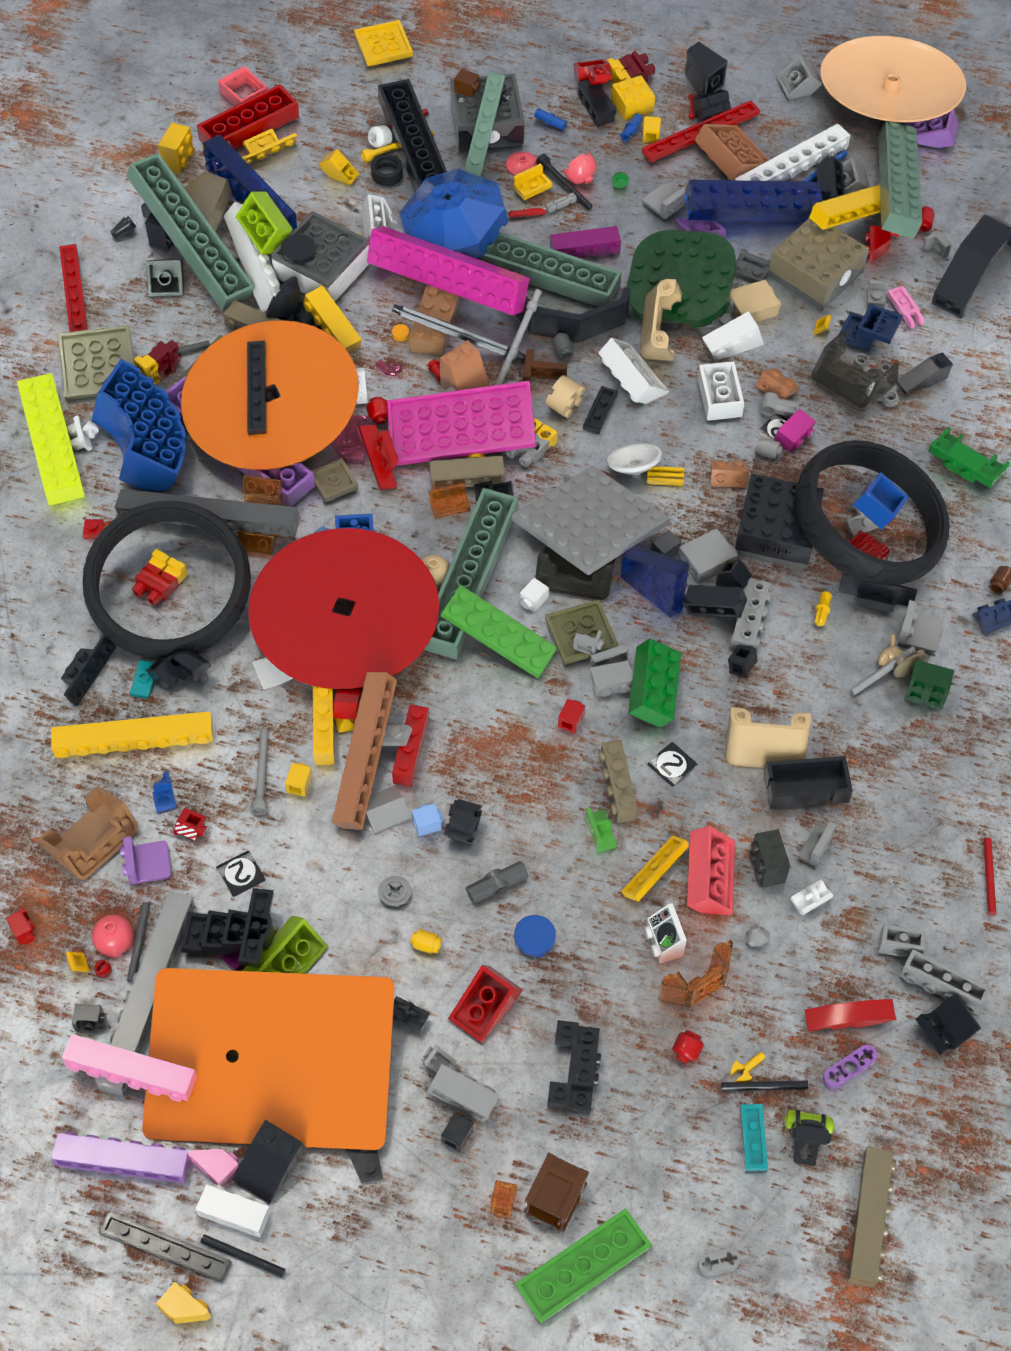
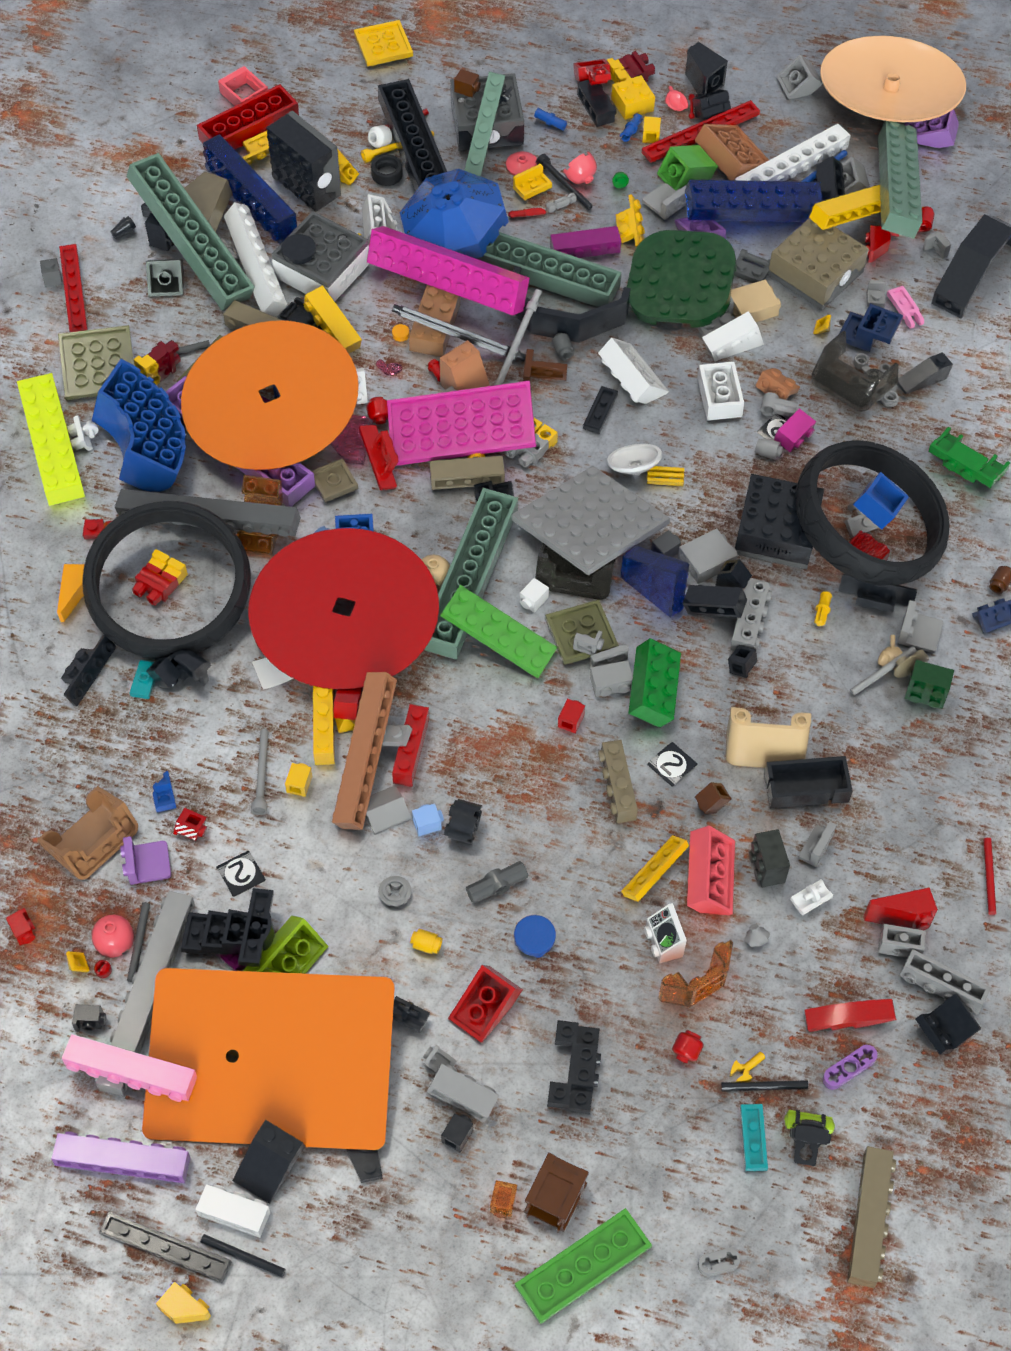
yellow brick [51,711,214,758] -> none
yellow brick [158,122,195,174] -> none
bright pink slope [188,1149,239,1187] -> none
lime brick [235,192,293,254] -> none
black tile [247,340,267,435] -> none
black brick [266,276,301,318] -> none
clear orange bracket [429,483,470,519] -> none
tan brick [545,375,585,419] -> none
bright green panel [585,807,617,853] -> none
tan windscreen [639,279,682,361] -> none
nougat bracket [710,459,749,488] -> none
none -> dark grey brick [40,258,62,287]
none -> light orange slope [57,564,85,622]
none -> black piece [267,110,341,212]
none -> yellow bracket [615,194,645,247]
none -> bright green slope [657,145,718,190]
none -> coral piece [665,86,689,111]
none -> reddish brown brick [695,782,732,814]
none -> red slope [863,887,938,931]

